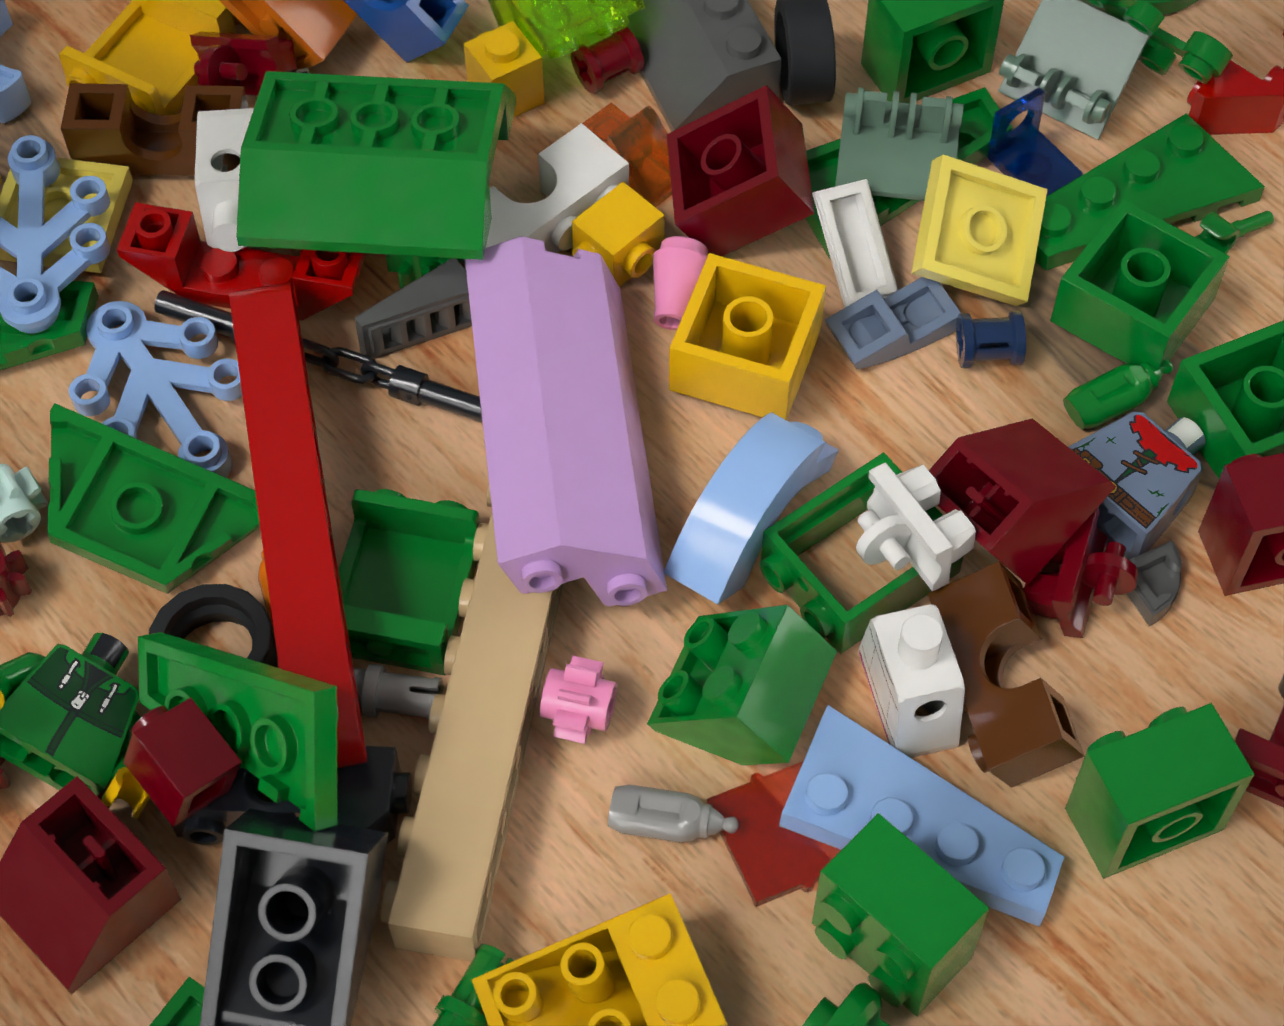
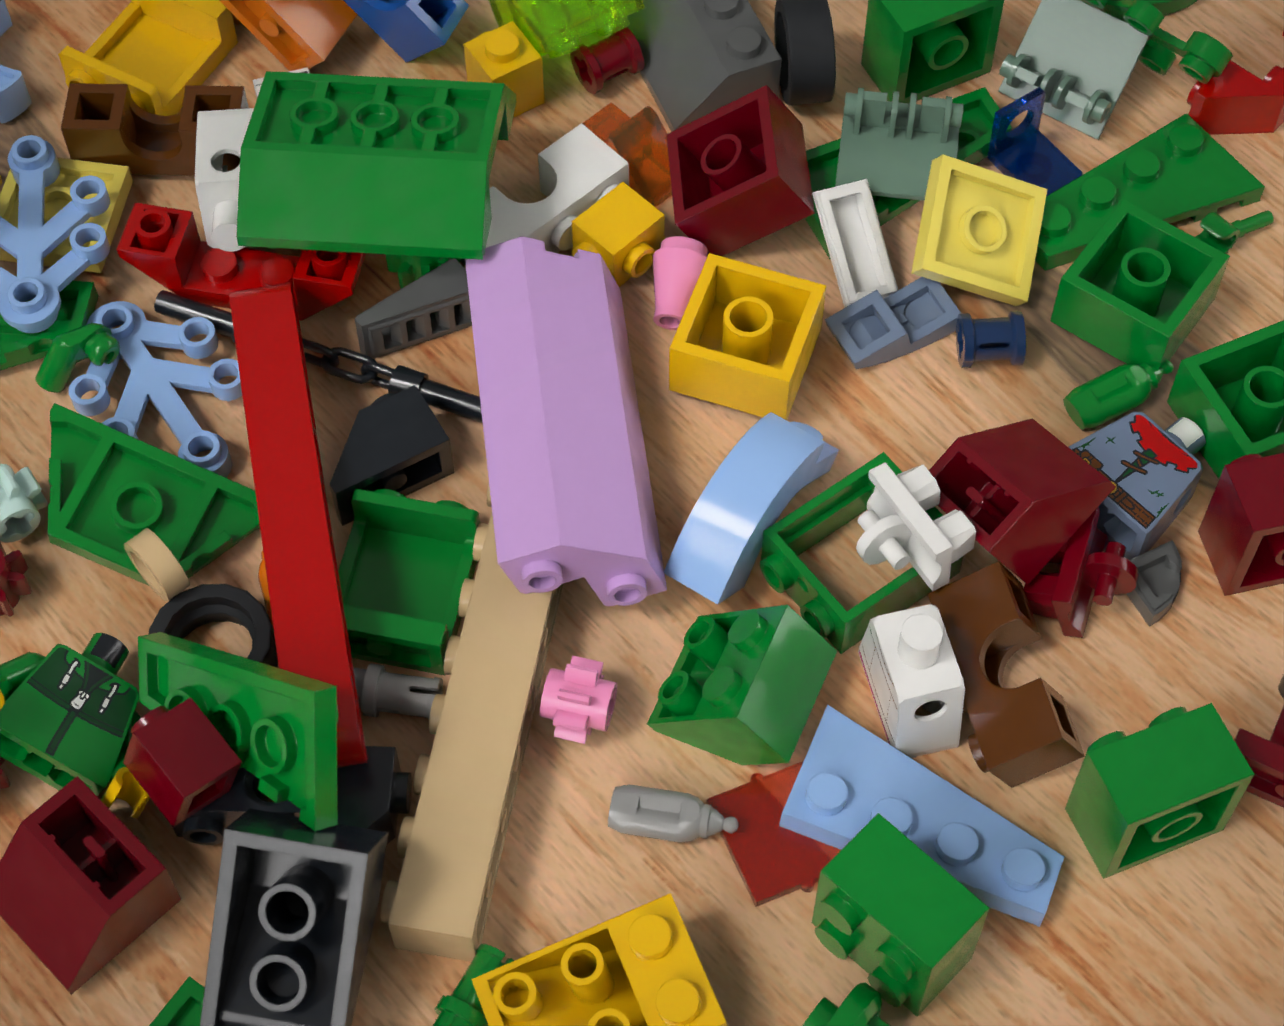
dark red hips [190,32,297,96] -> none
none -> green arm [35,323,120,393]
none -> tan piece [124,528,190,602]
none -> black slope [330,385,454,526]

